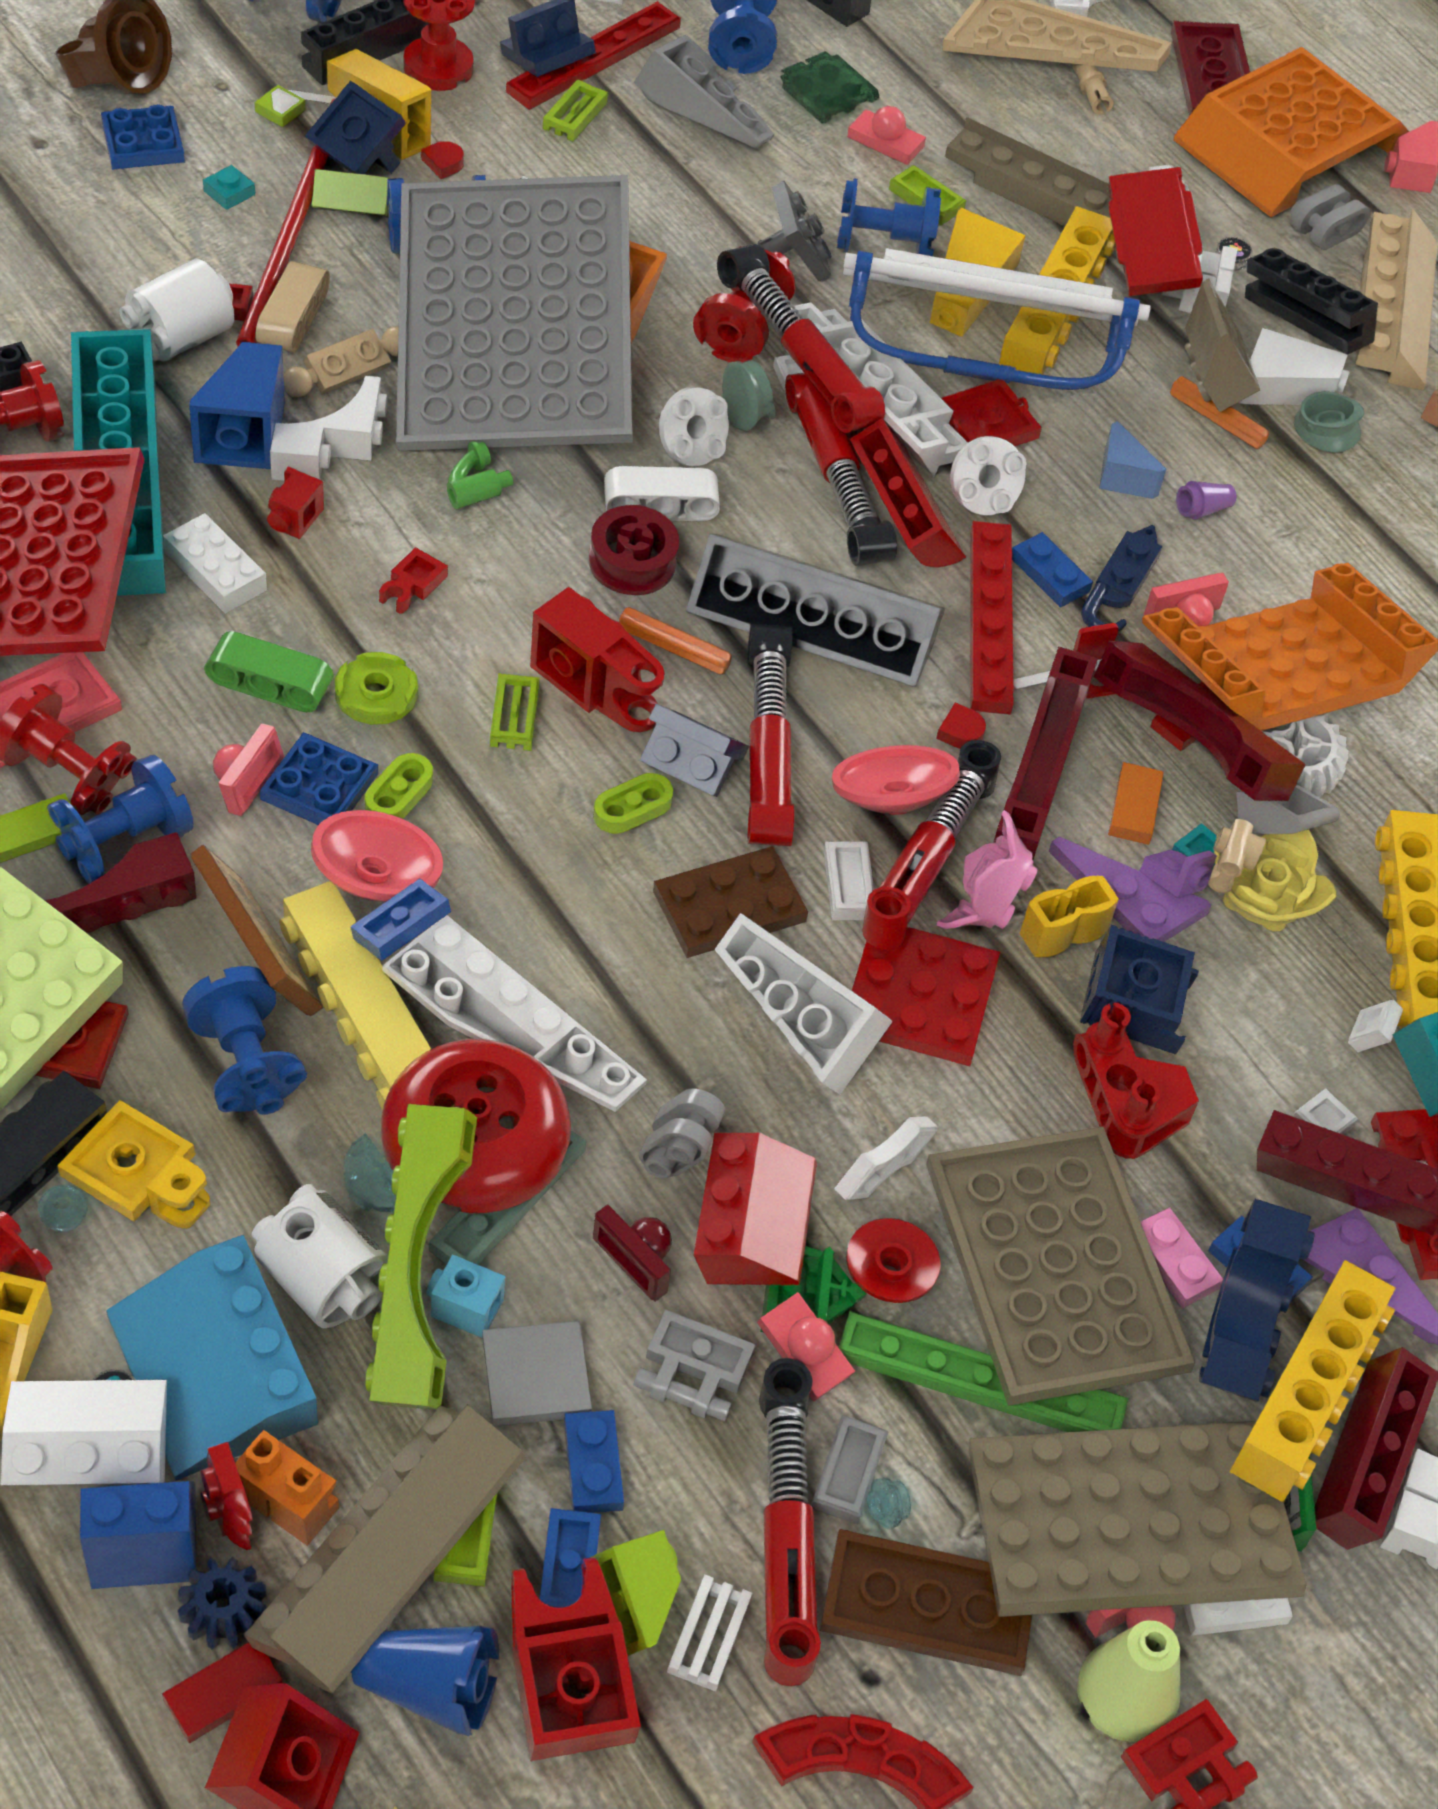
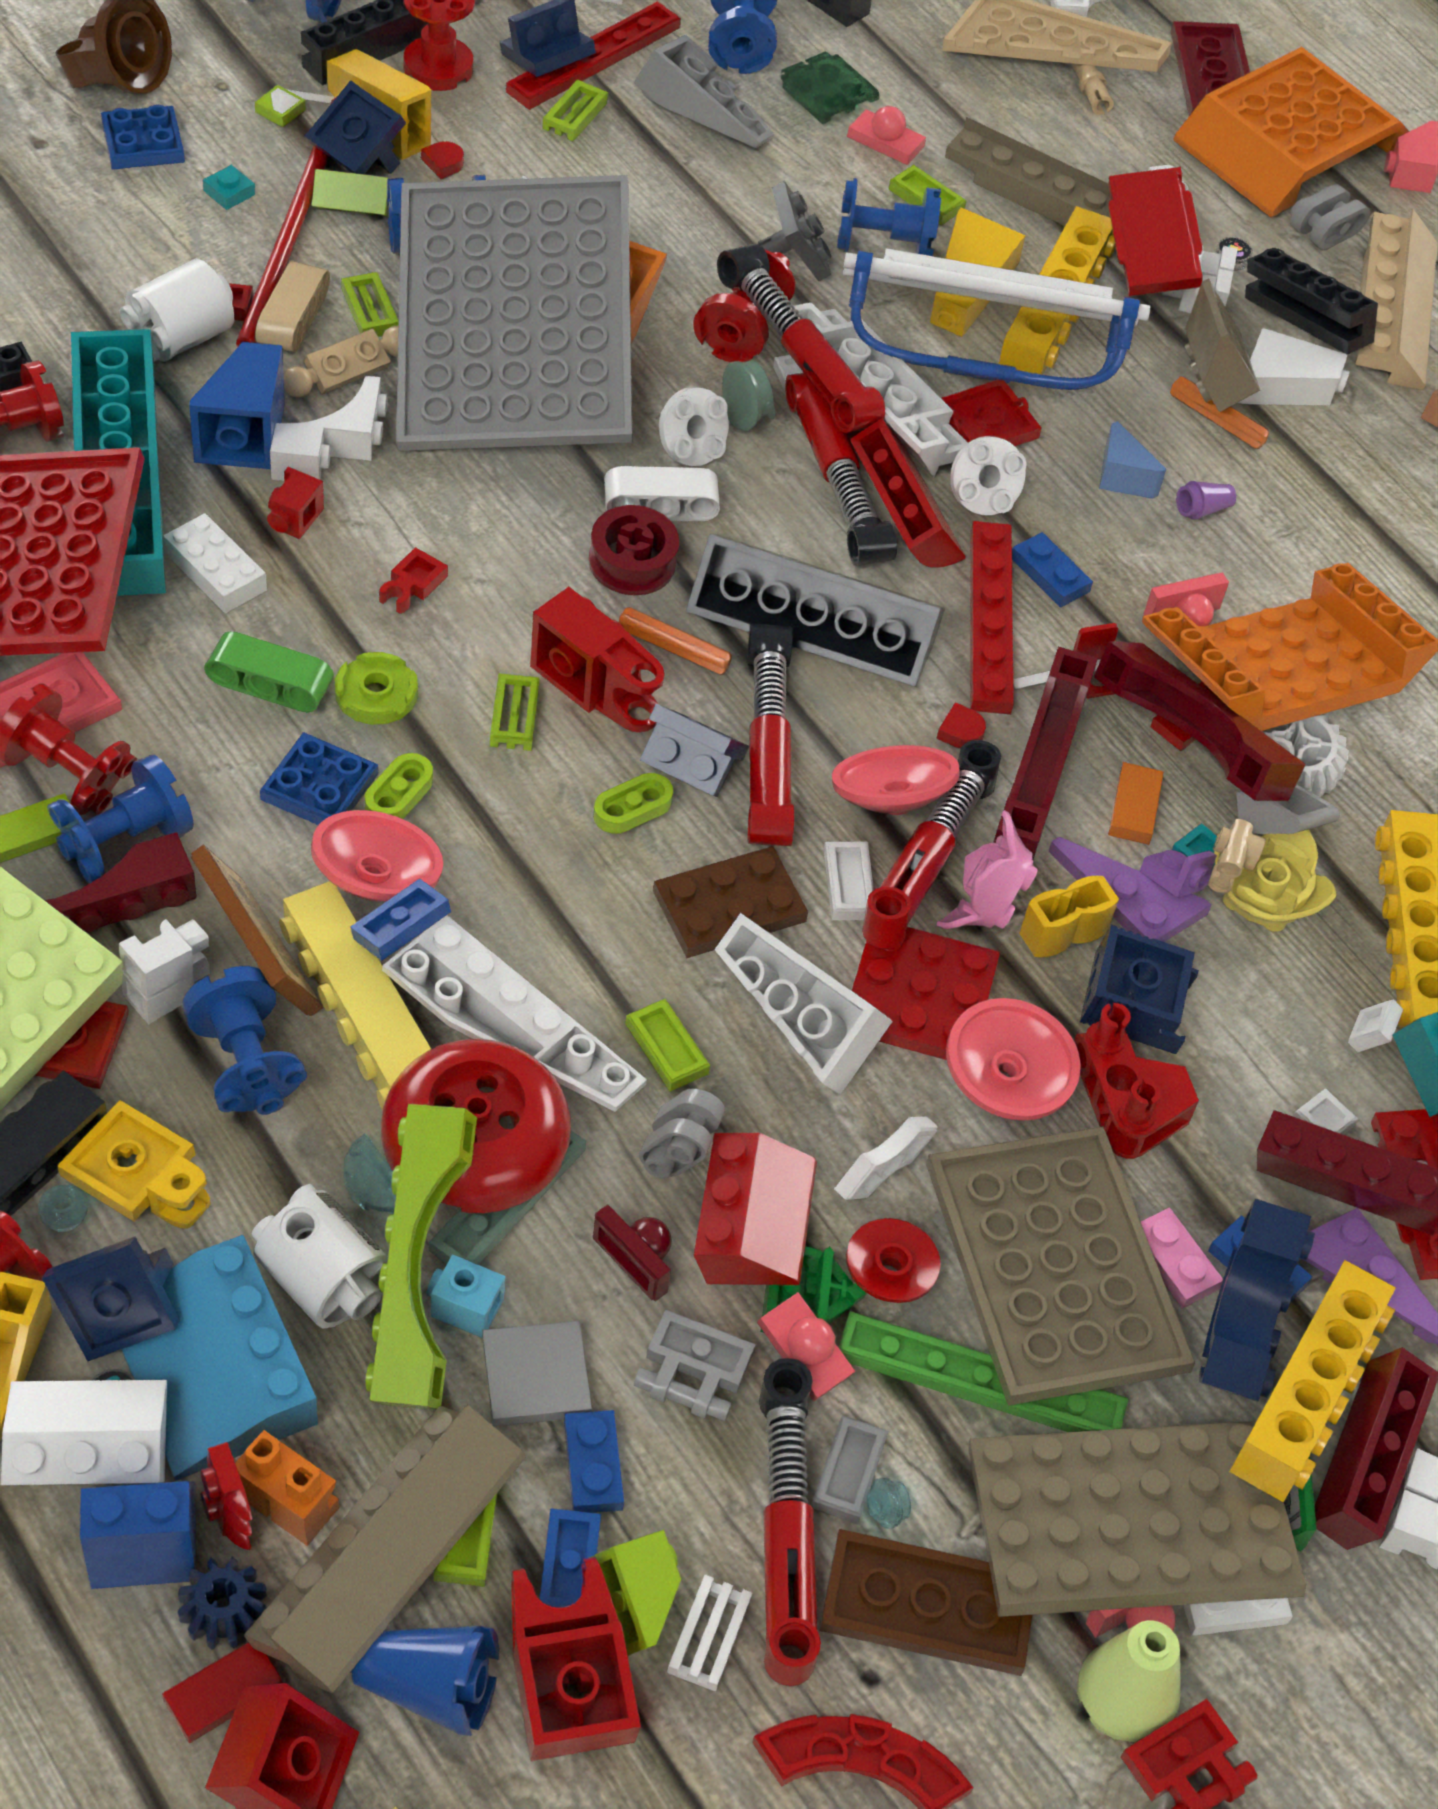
coral tile [213,724,284,816] -> none
bright green plant [447,441,513,509] -> none
dark blue plate [1081,525,1163,632] -> none
sand green piece [1294,391,1364,453] -> none
none -> dark blue bracket [42,1236,180,1362]
none -> white hips [119,919,210,1025]
none -> lime tile [341,272,399,337]
none -> lime tile [625,999,710,1092]
none -> coral dish [946,998,1081,1120]

